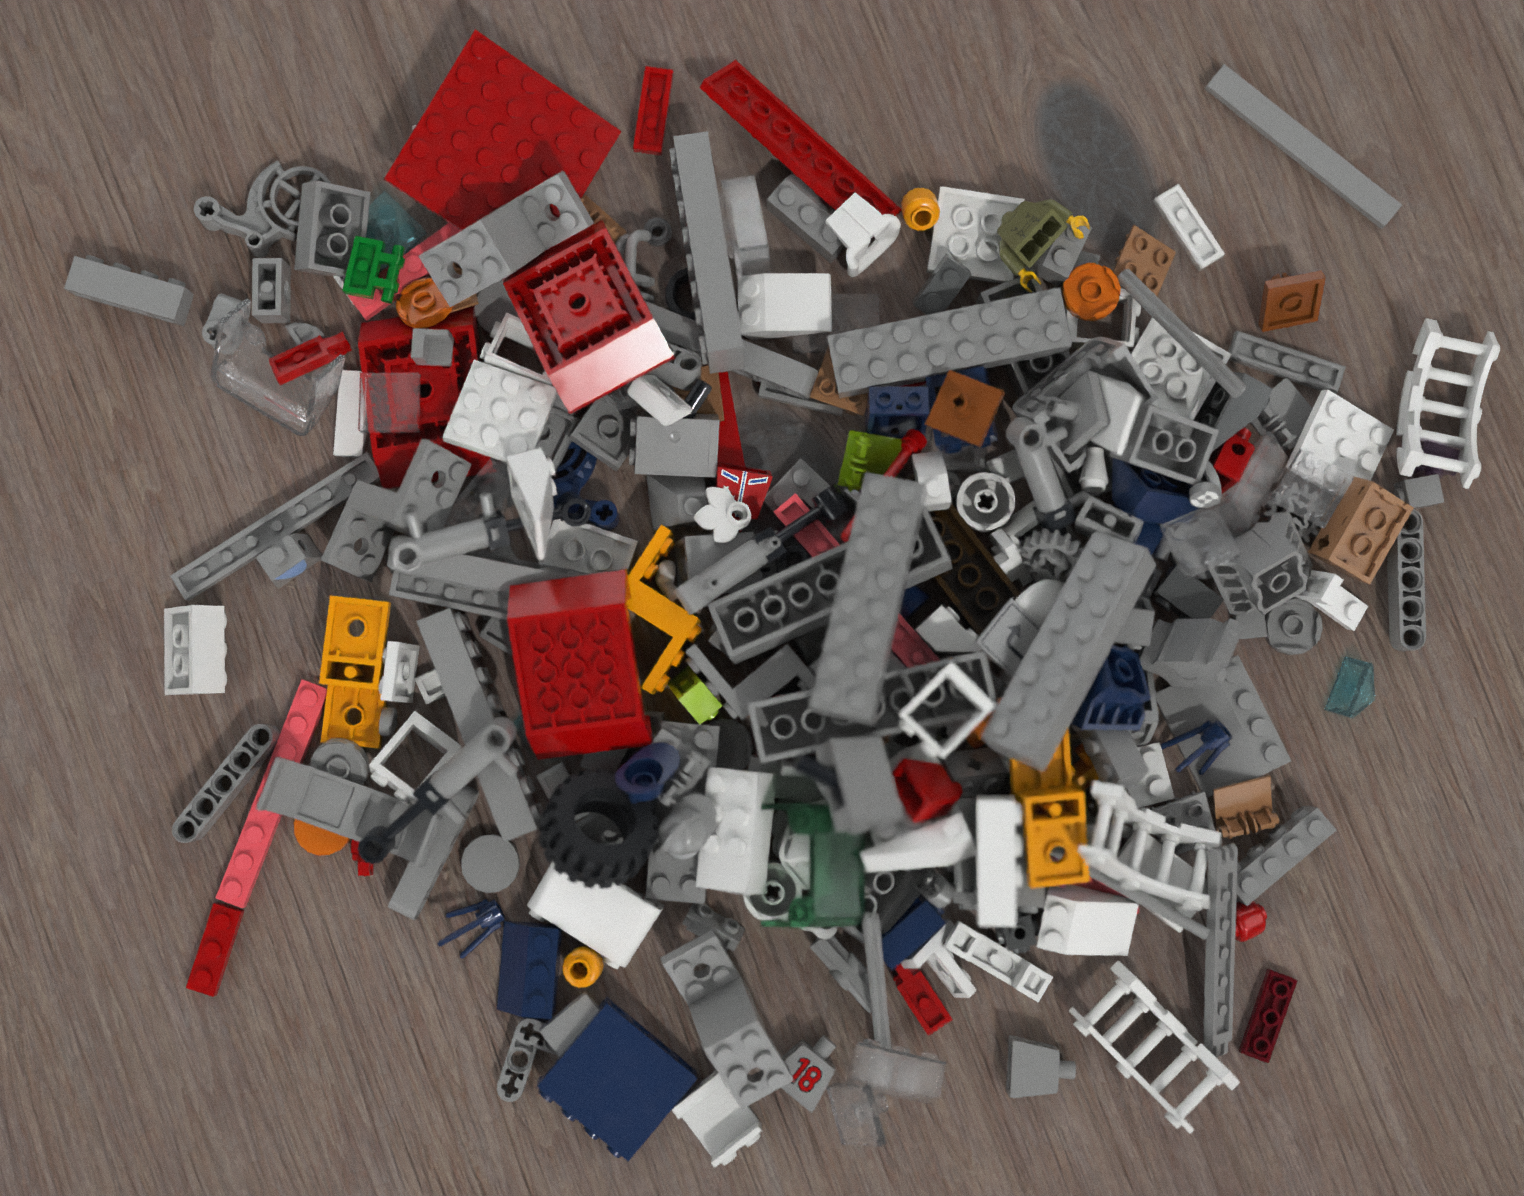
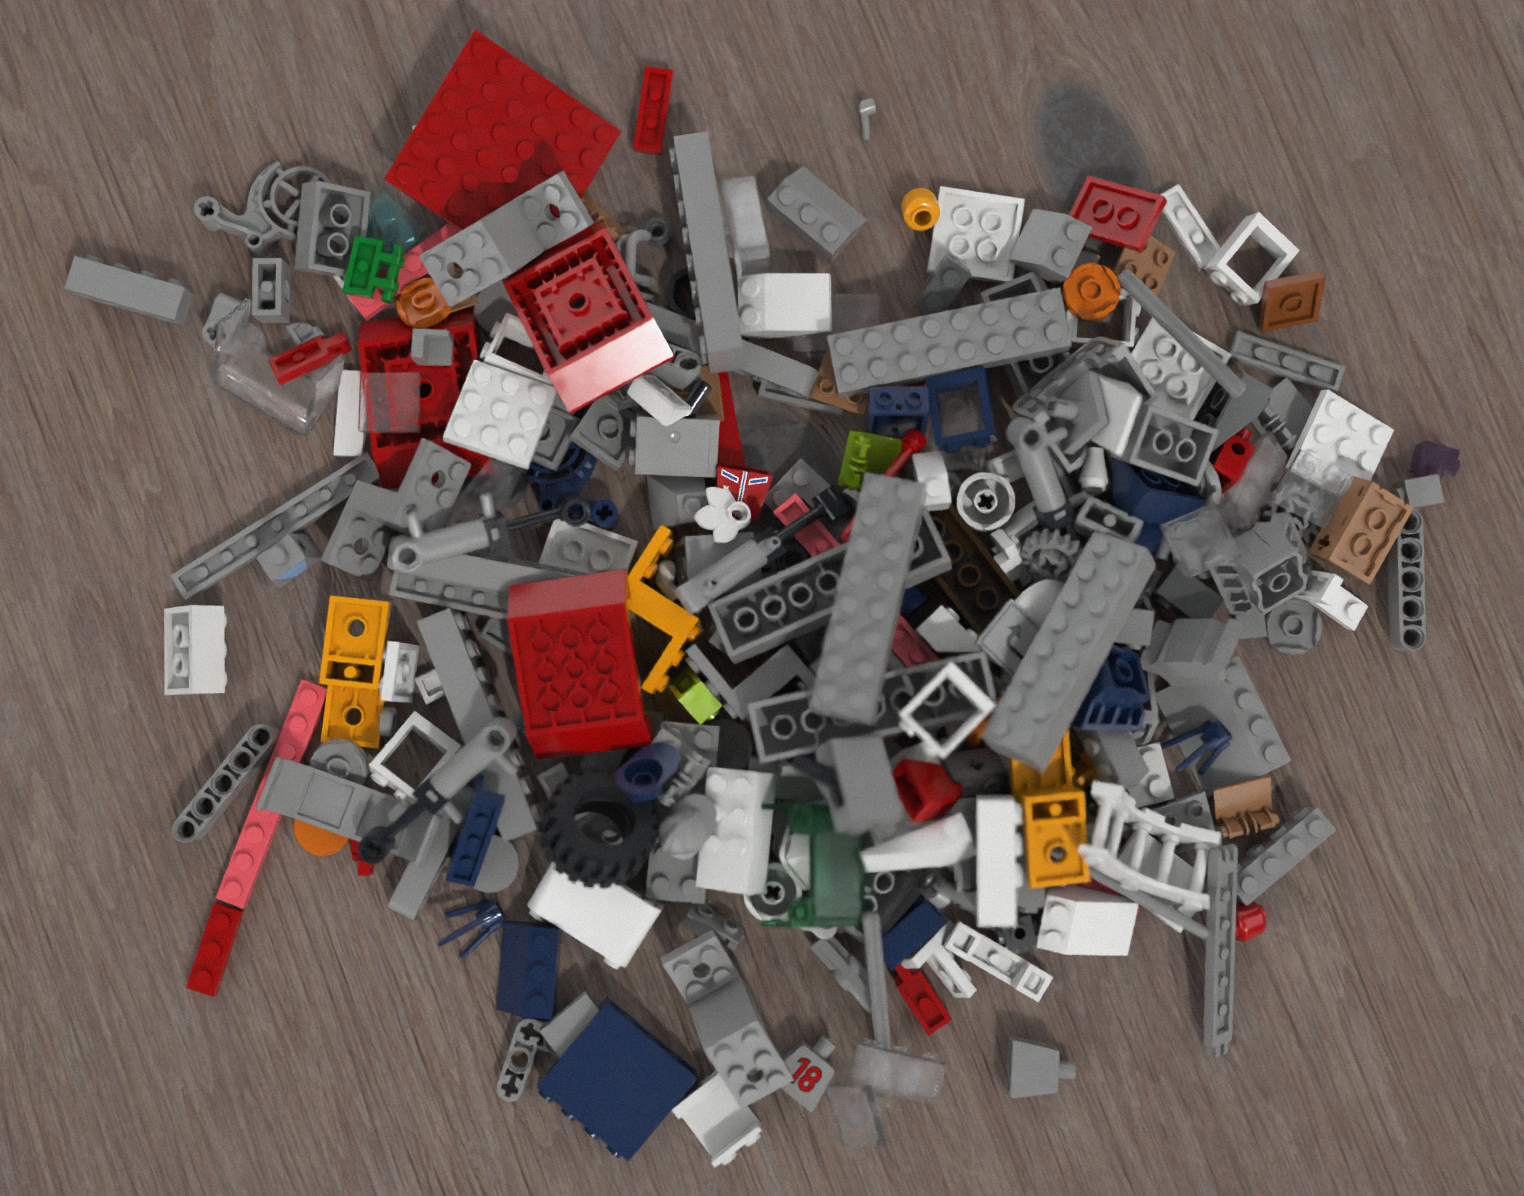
white slope [506,447,557,560] -> none
light orange head [562,946,604,988] -> none
red plate [700,60,901,239] -> none
white piece [825,193,901,277] -> none
dark orange tile [925,370,1005,448] -> none
olive torso [997,199,1090,293] -> none
white fence [1069,960,1240,1134] -> none
light grey tile [1189,482,1220,508] -> none
light grey tile [1204,64,1402,229] -> none
dark red tile [1238,968,1298,1064] -> none
clear light blue slope [1324,656,1375,719] -> none
white fence [1396,318,1500,489] -> none
none -> dark blue panel [446,774,506,887]
none -> light grey hand [858,98,876,141]
none -> red plate [1069,176,1167,253]
none -> white window [1204,212,1300,306]

